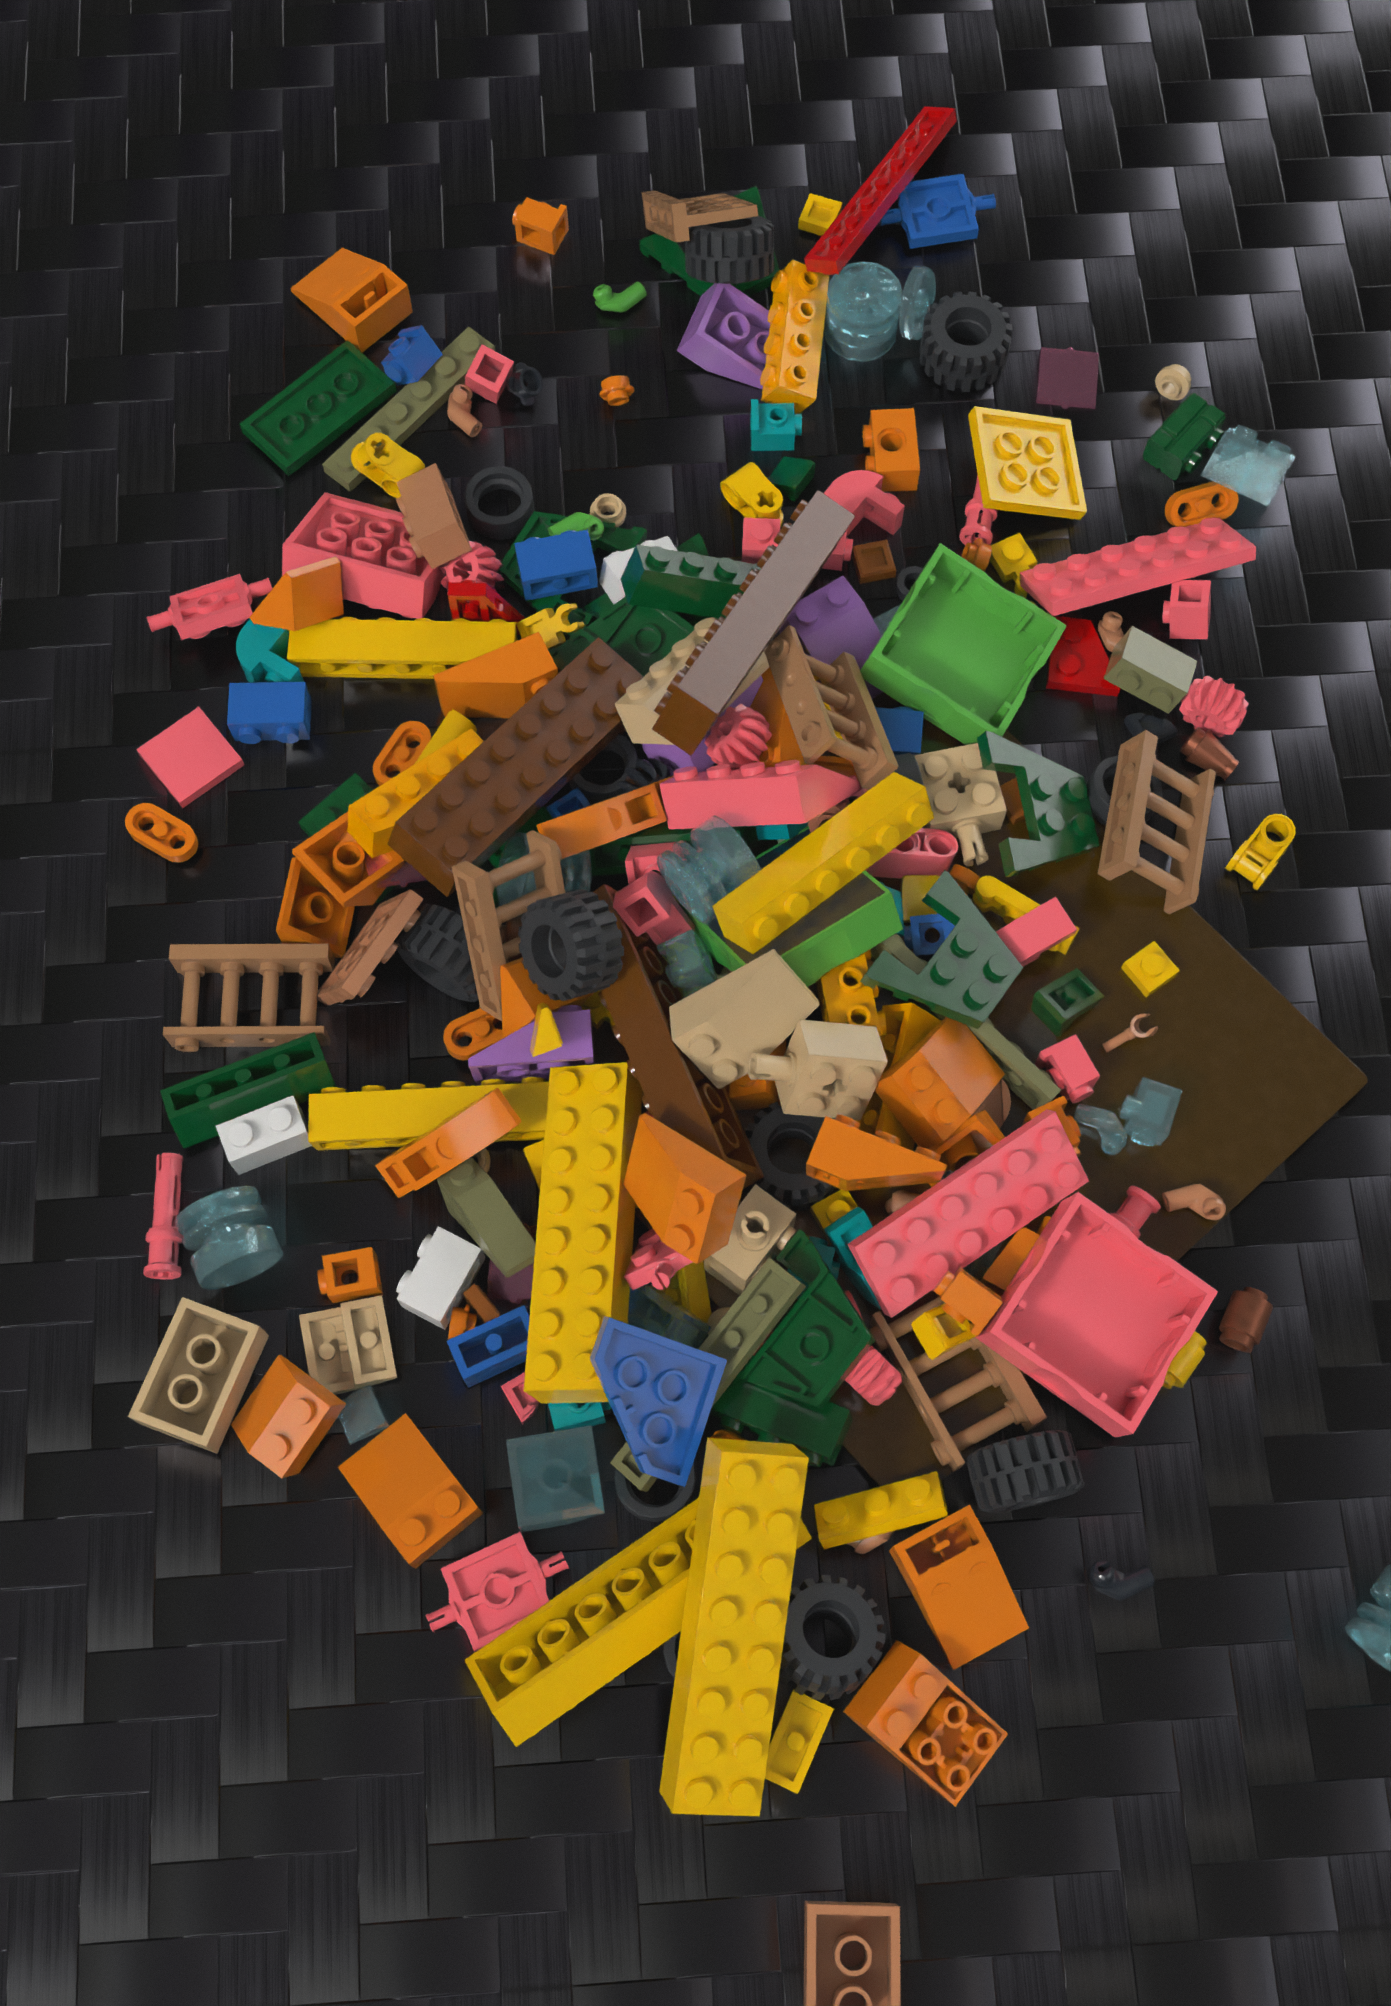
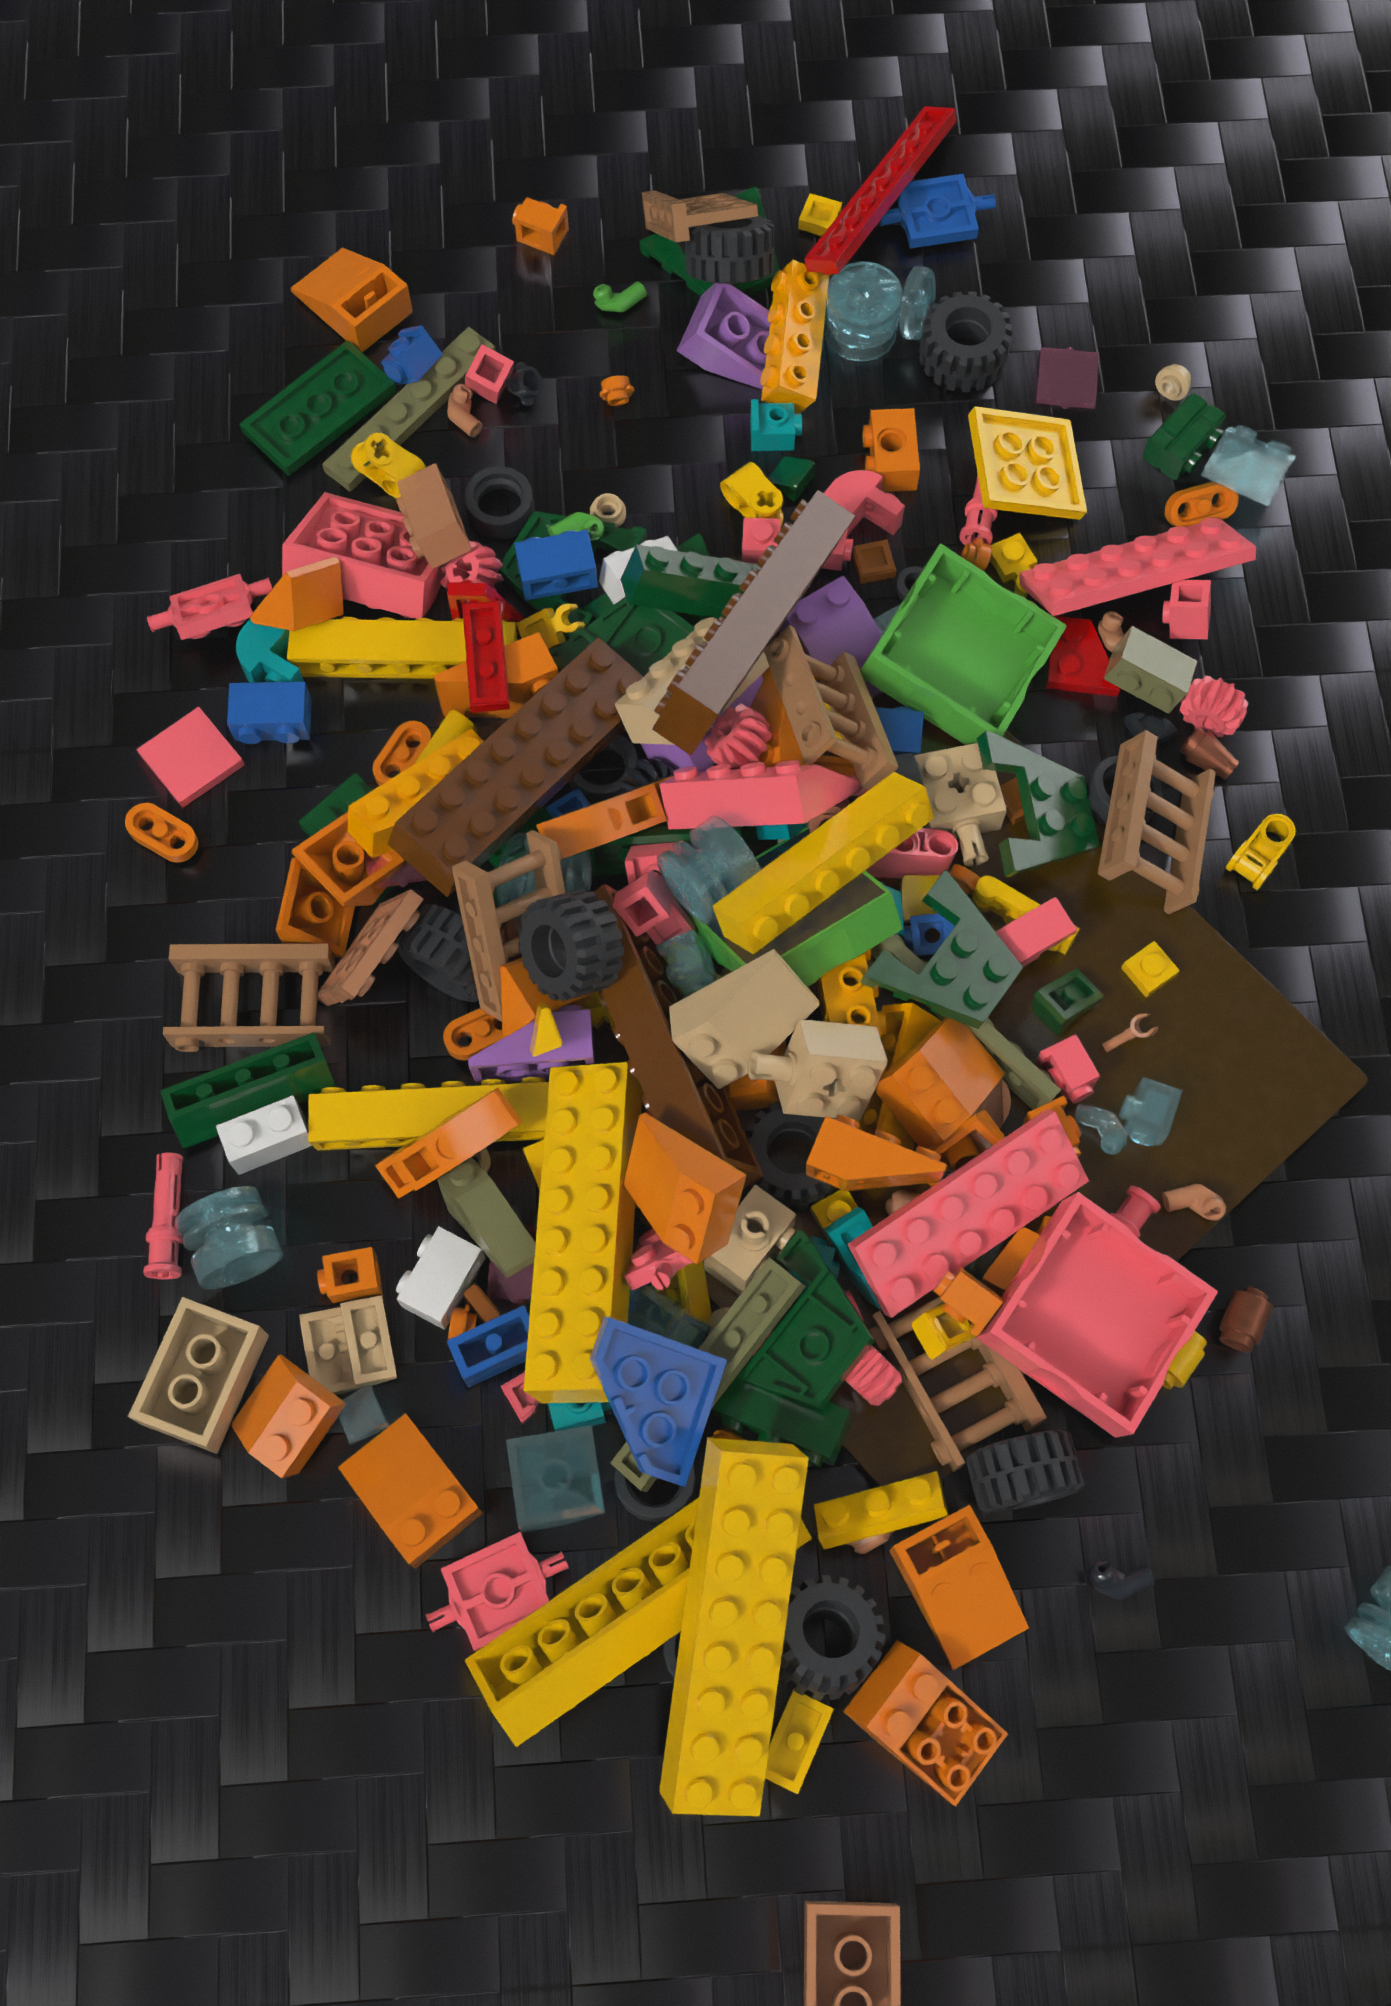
none -> red tile [462,601,510,713]

